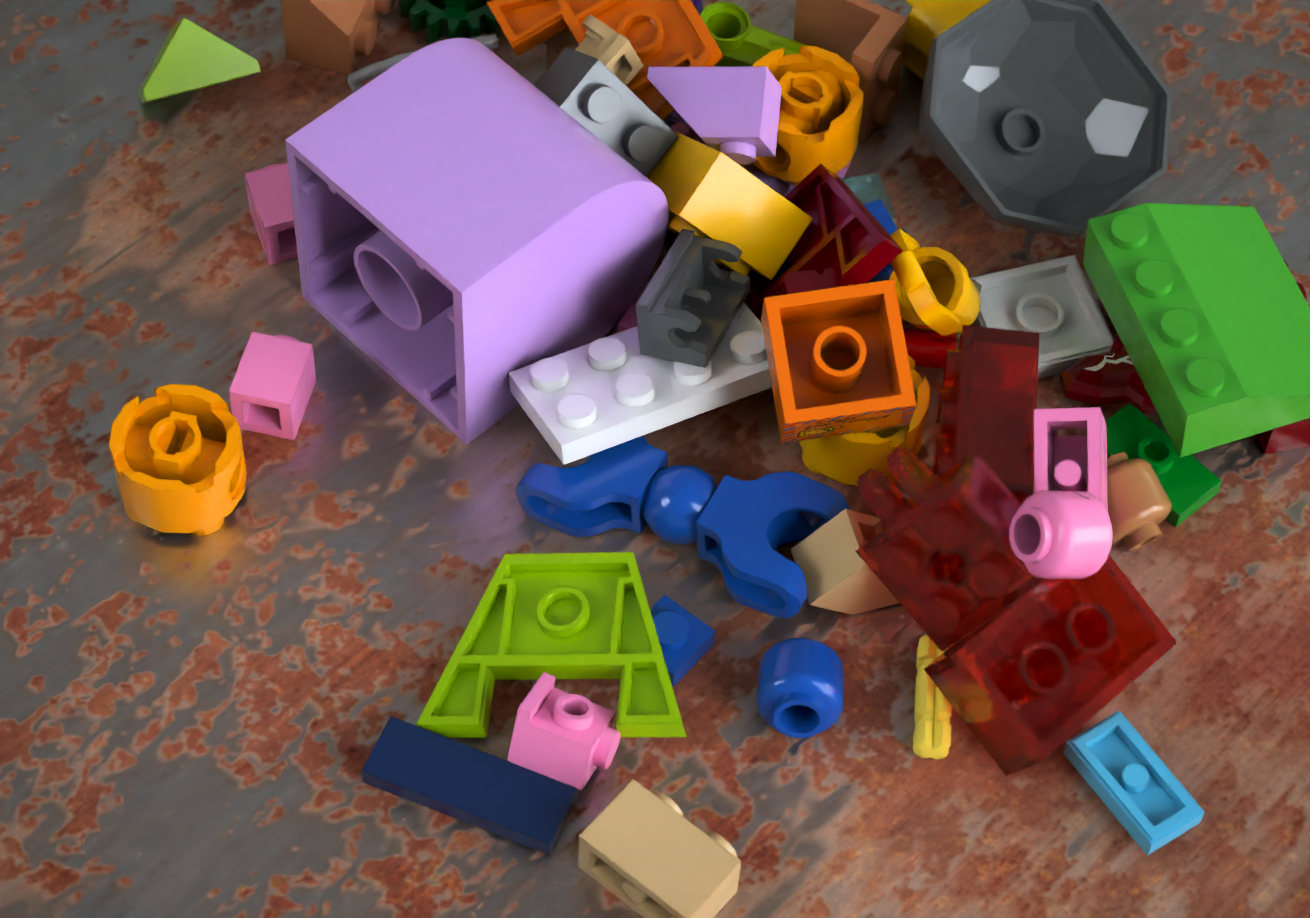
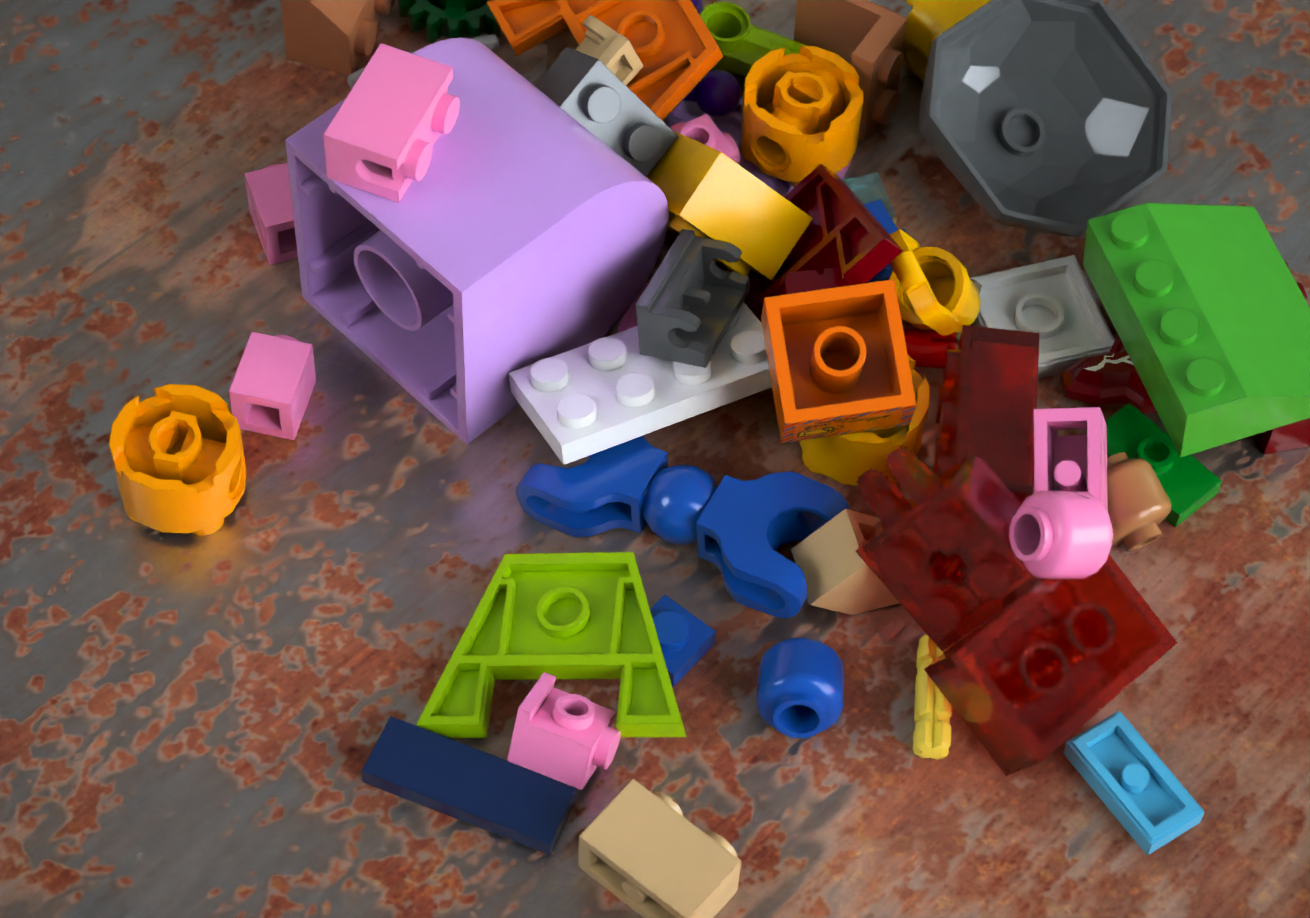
lime slope [138,17,261,104] -> none
lavender slope [647,66,782,164] -> none
none -> bright pink brick [323,43,460,203]

